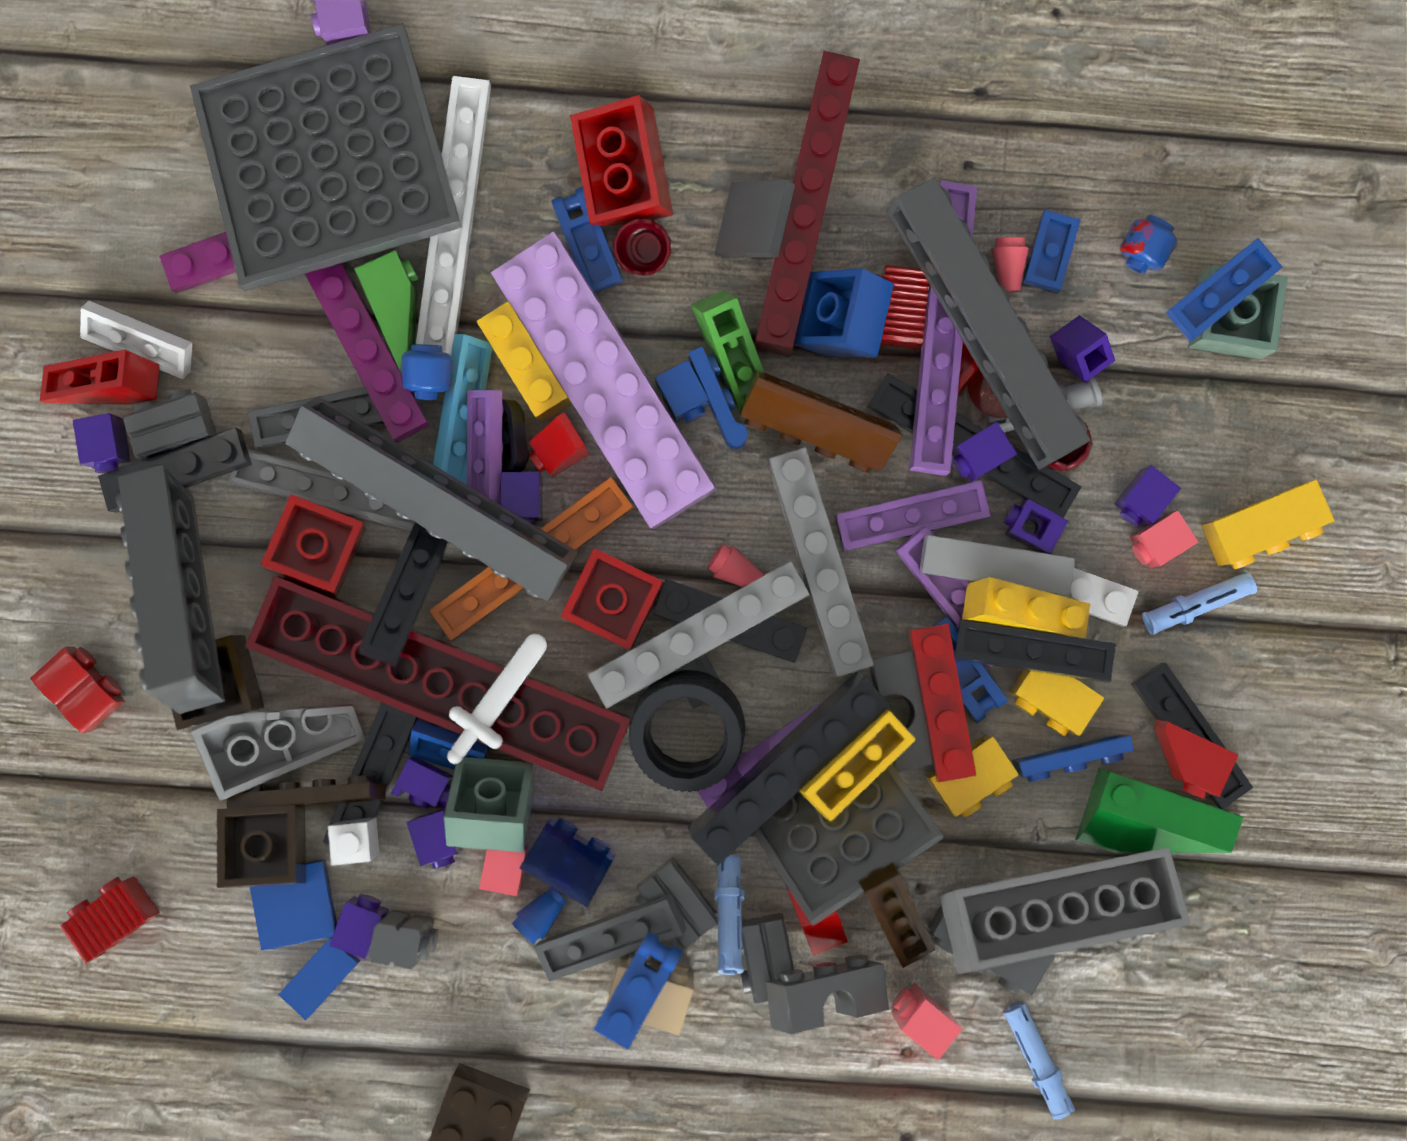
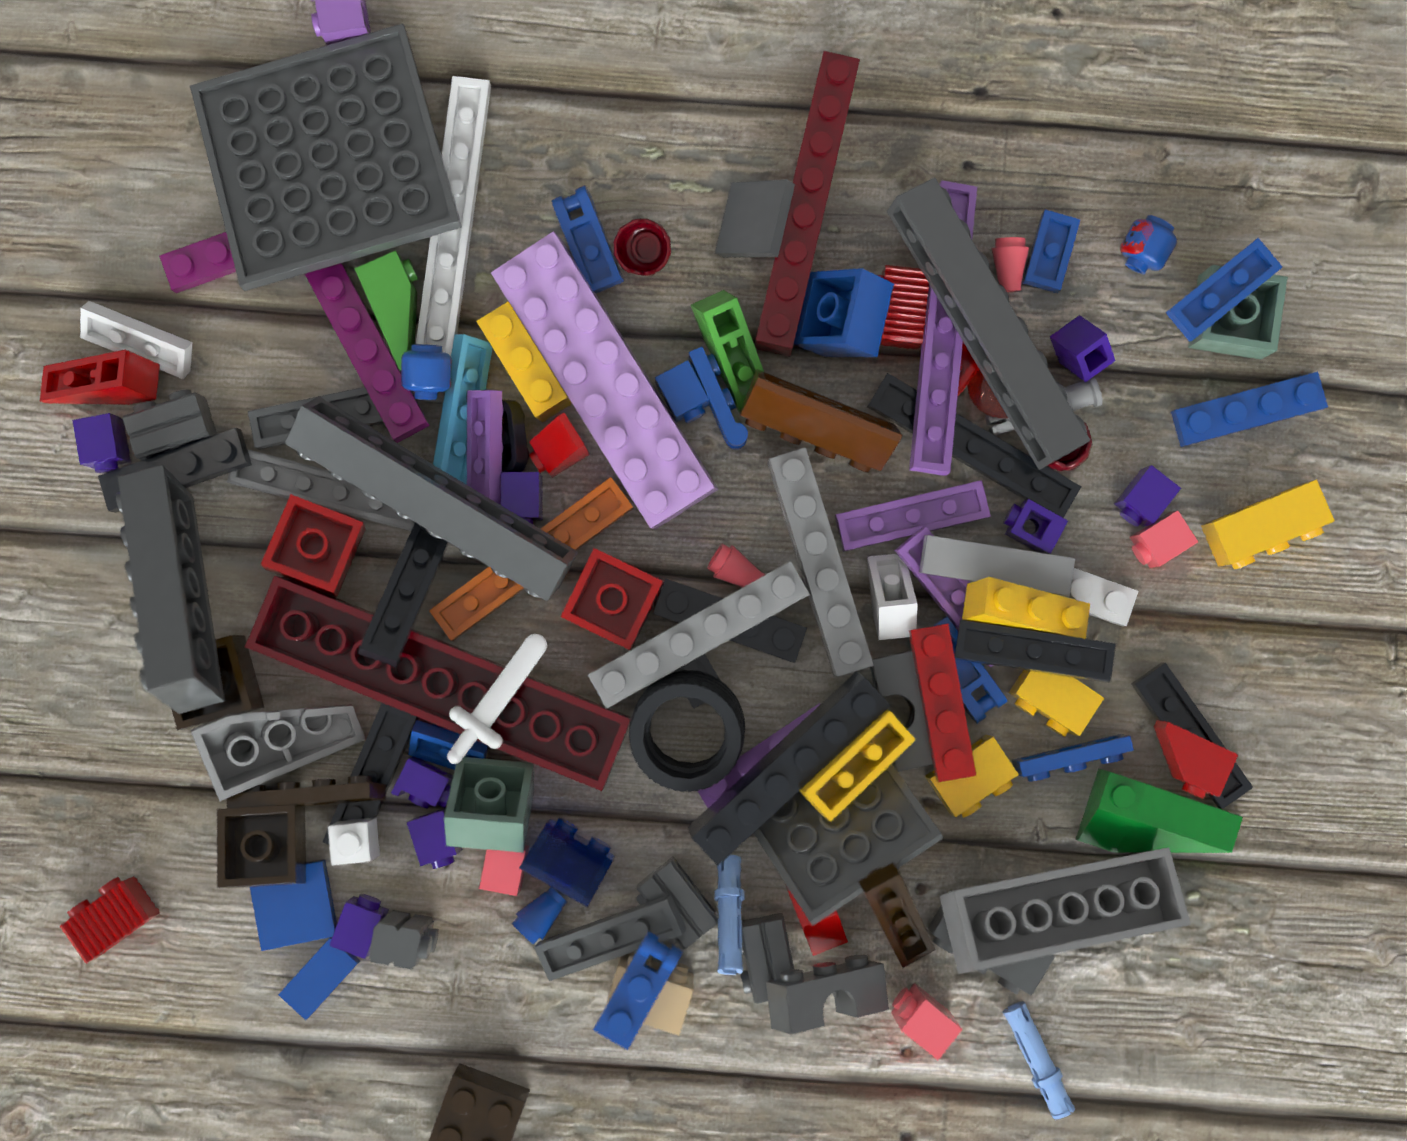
red brick [30,647,125,733] -> none
red slope [570,95,674,226] -> none
dark purple brick [952,422,1017,482] -> none
light blue pin [1142,571,1257,635] -> none
none -> white slope [867,554,917,640]
none -> blue plate [1171,372,1328,447]

